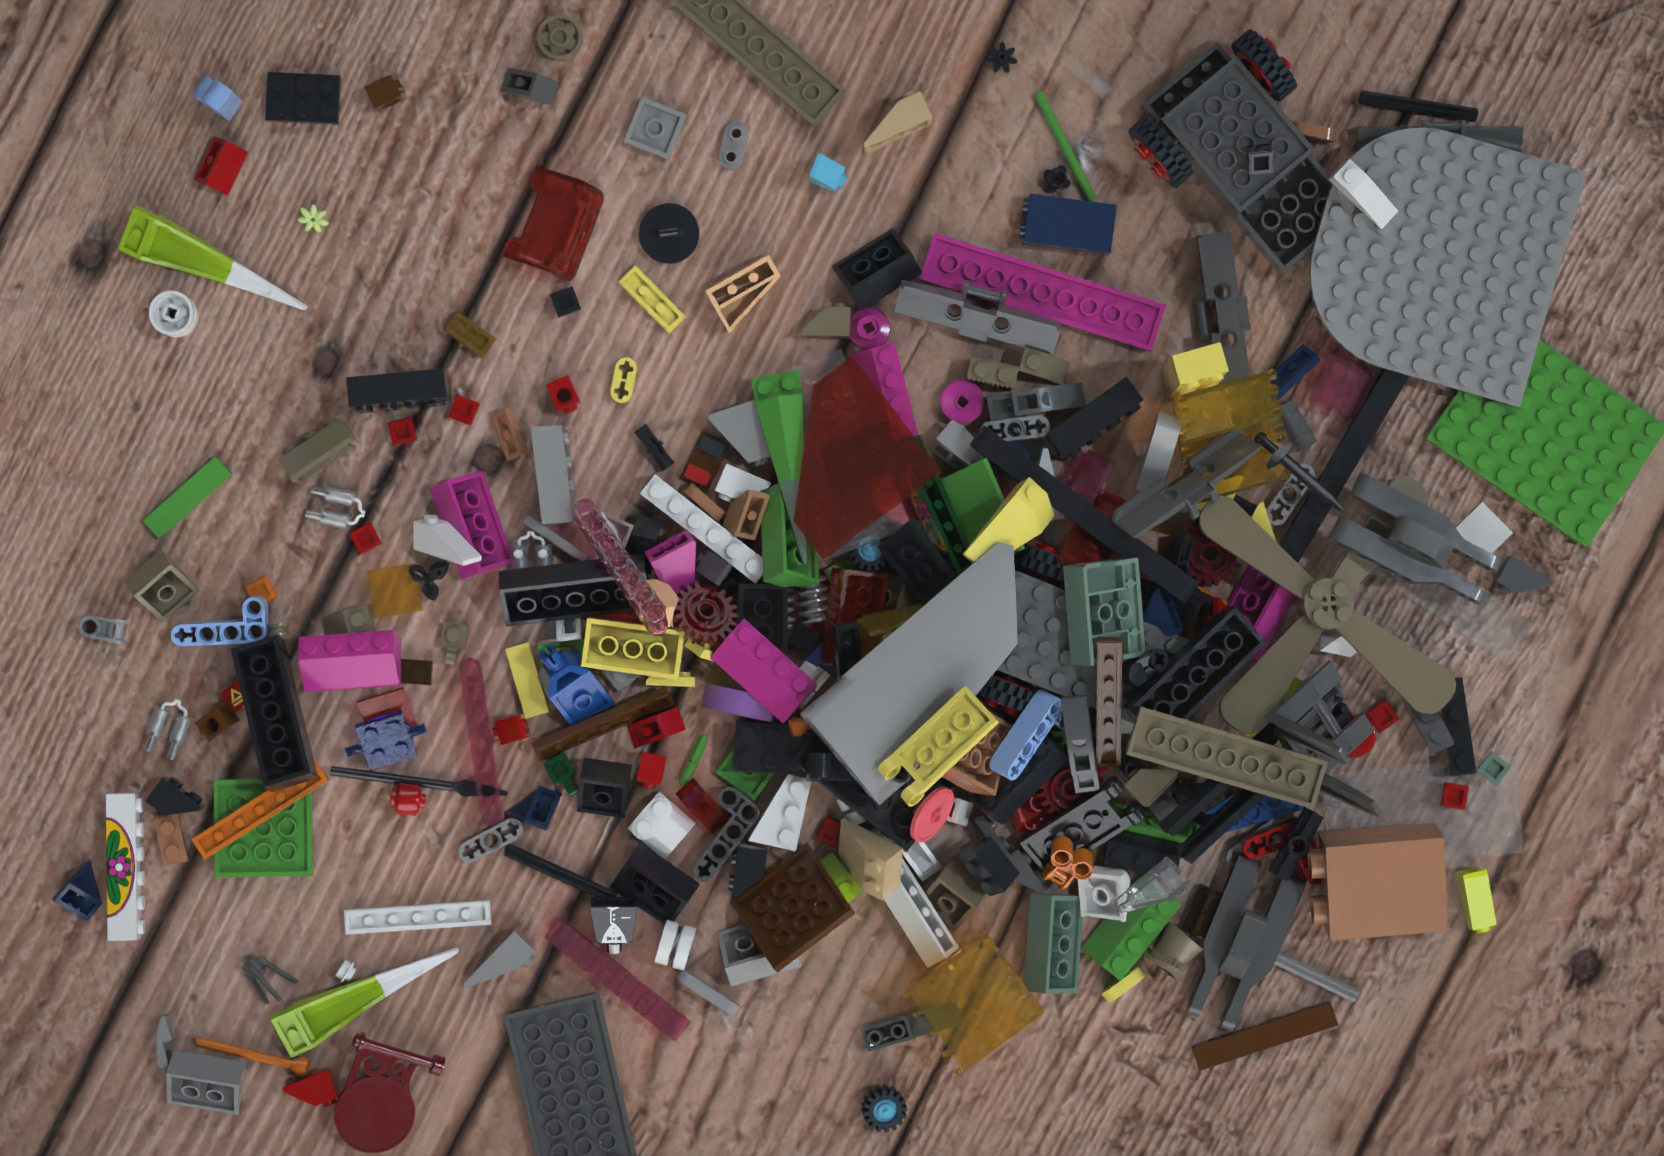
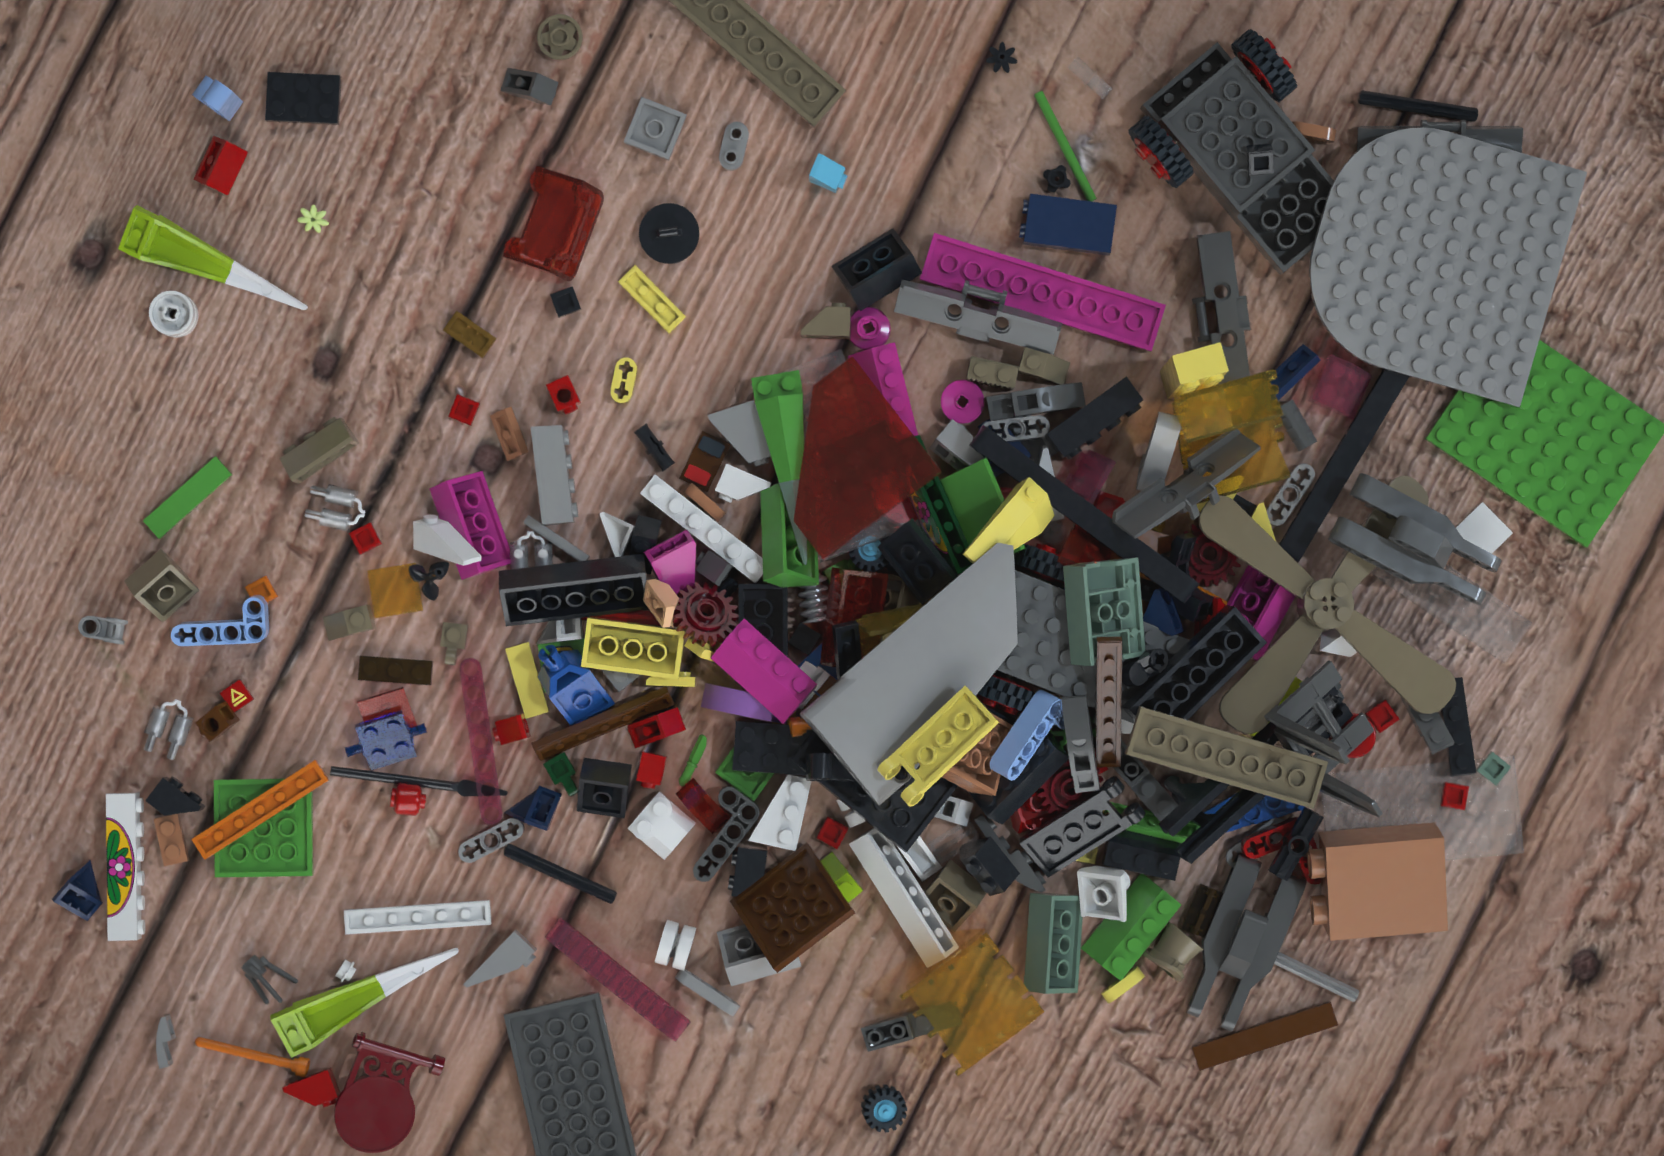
light grey slope [166,1050,246,1115] -> none
black brick [231,635,318,792] -> none
dark tan bush [267,623,290,636] -> none
dark pink slope [298,630,401,692] -> none
black brick [346,368,452,414] -> none
reddish brown brick [364,74,405,112] -> none
red tile [388,417,418,446] -> none
clear pink beam [573,498,668,635] -> none
torso [590,897,637,954] -> none
black slope [610,842,700,925] -> none
light nougat wedge [704,254,780,333] -> none
medium nougat slope [722,489,770,540] -> none
tan slope [838,818,903,901] -> none
tan slope [863,90,933,155] -> none
coral shield [910,786,954,843] -> none
orange piece [1042,836,1093,890] -> none
clear slope [1111,856,1191,913] -> none
dark tan slope [1124,768,1184,807] -> none
black sword [1254,432,1344,511] -> none
white slope [1328,159,1398,229] -> none
neon yellow slope [1454,866,1497,933] -> none
dark grey slope [1493,556,1554,595] -> none

